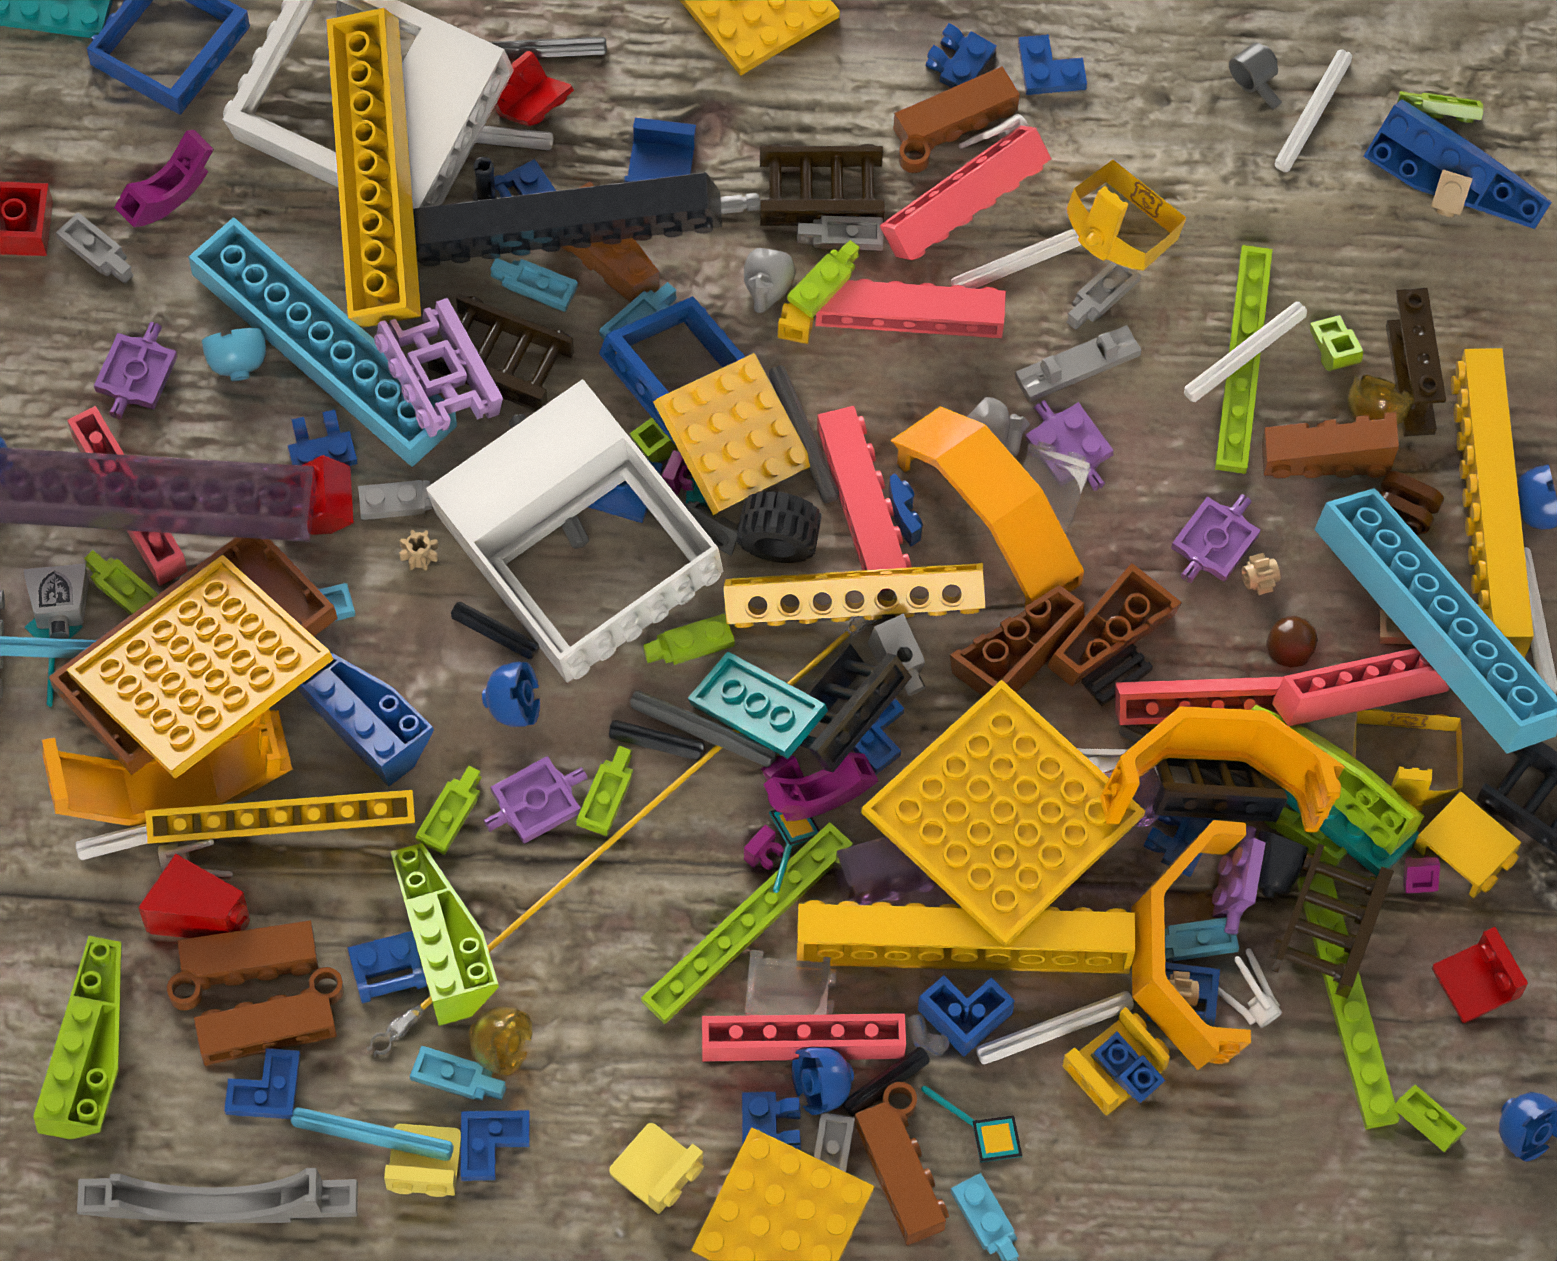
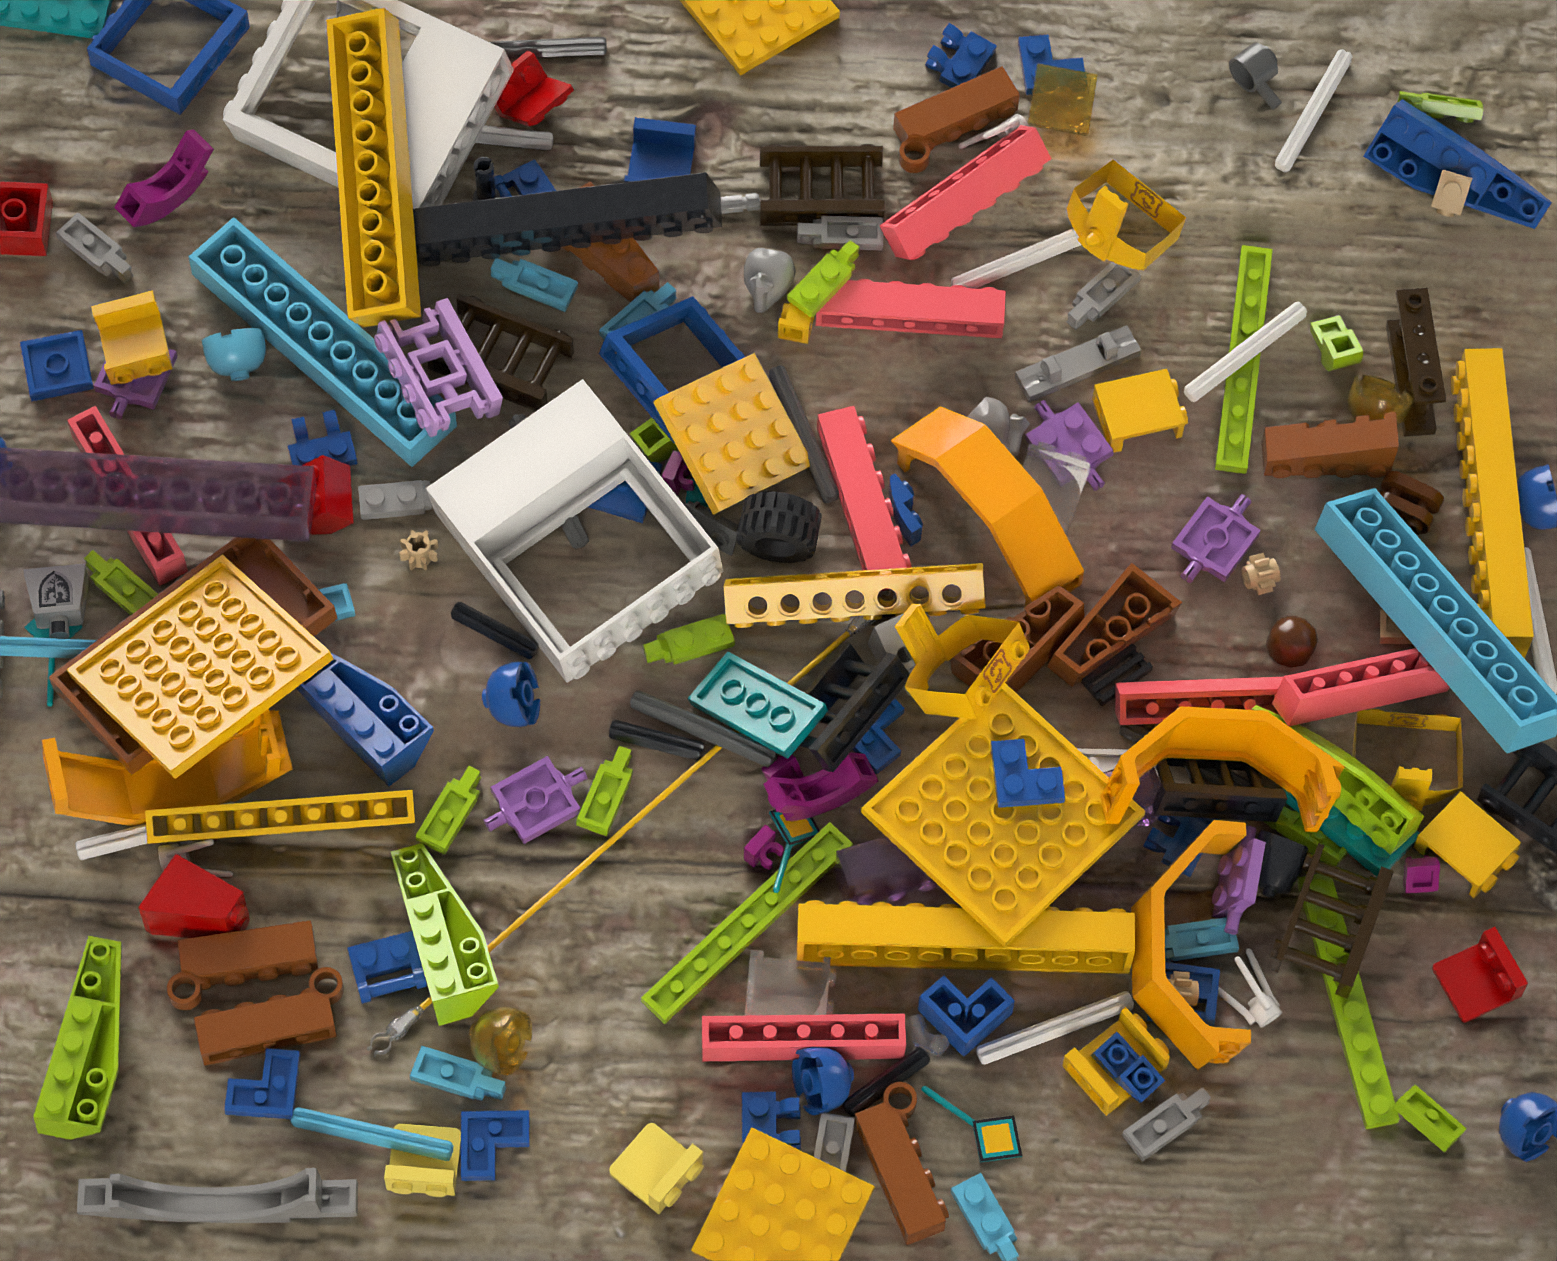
none -> blue plate [20,330,94,402]
none -> yellow panel [91,290,173,385]
none -> yellow piece [895,604,1030,720]
none -> blue plate [990,739,1065,808]
none -> clear yellow plate [1027,64,1098,136]
none -> yellow panel [1092,369,1188,453]
none -> light grey hinge [1122,1087,1211,1162]

